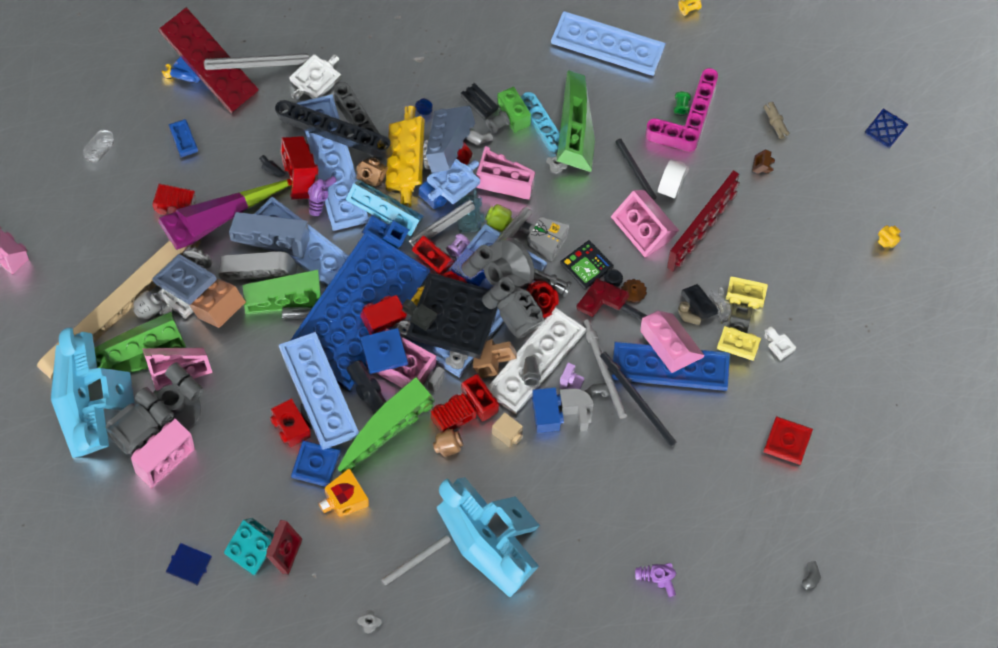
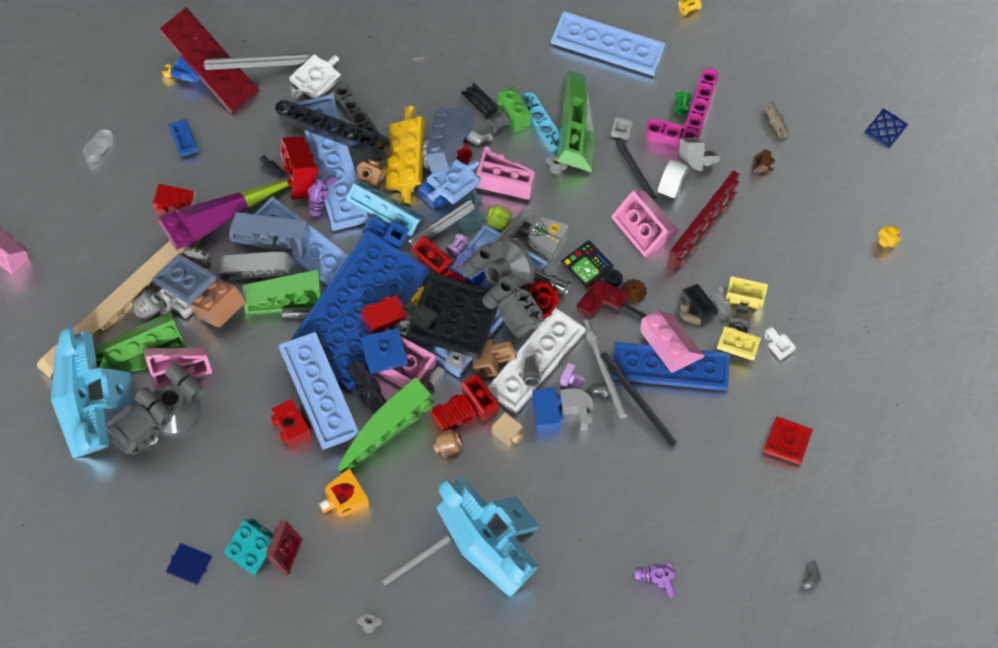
bright pink brick [131,419,195,489] -> none
blue plate [291,440,341,487] -> none
clear blue plate [415,98,433,115] -> none
none -> light grey plate [610,117,633,140]
none -> light grey brick [679,137,720,171]

